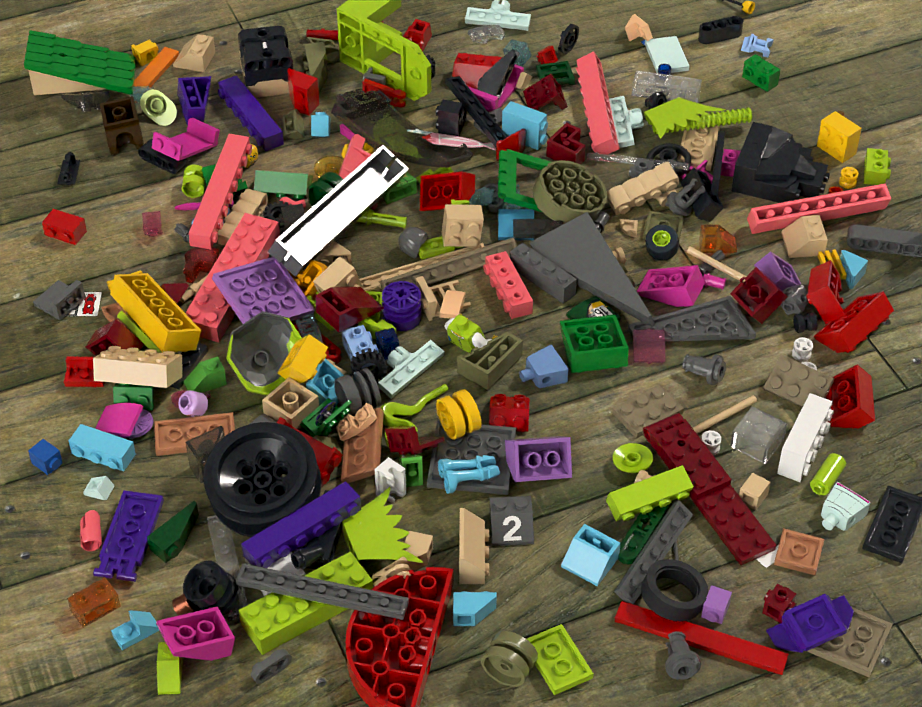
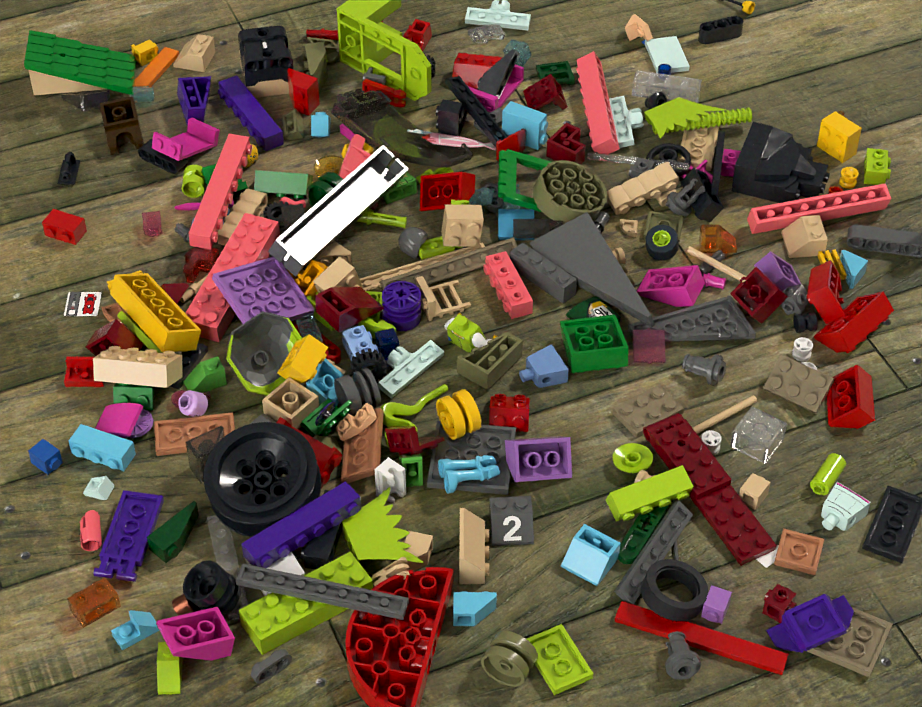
dark grey bracket [33,280,86,320] -> none
yellowish green piece [140,90,177,126] -> none
black cone [291,545,324,569] -> none
light nougat slope [440,290,466,319] -> none
tan tile [516,72,532,89] -> none
red tile [536,46,558,64] -> none
black wheel [558,24,579,54] -> none
light blue piece [741,34,773,58] -> none
green brick [742,54,781,92] -> none
white brick [777,393,834,482] -> none

